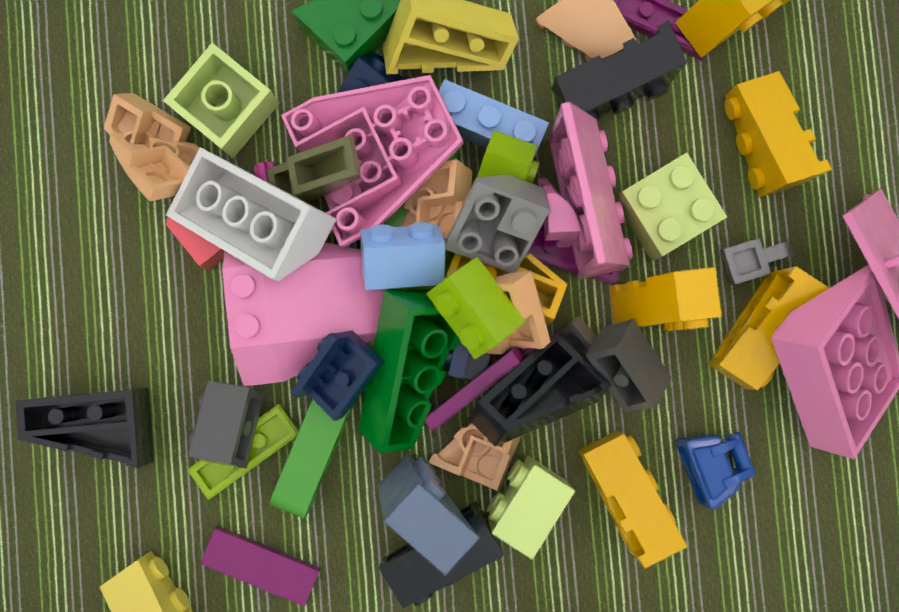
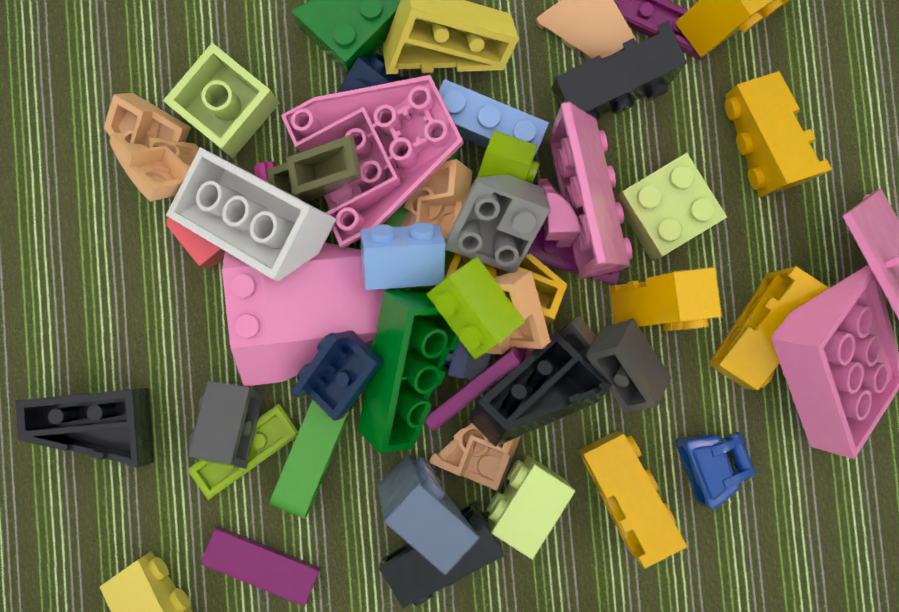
flat silver plate [720,238,793,285] -> none

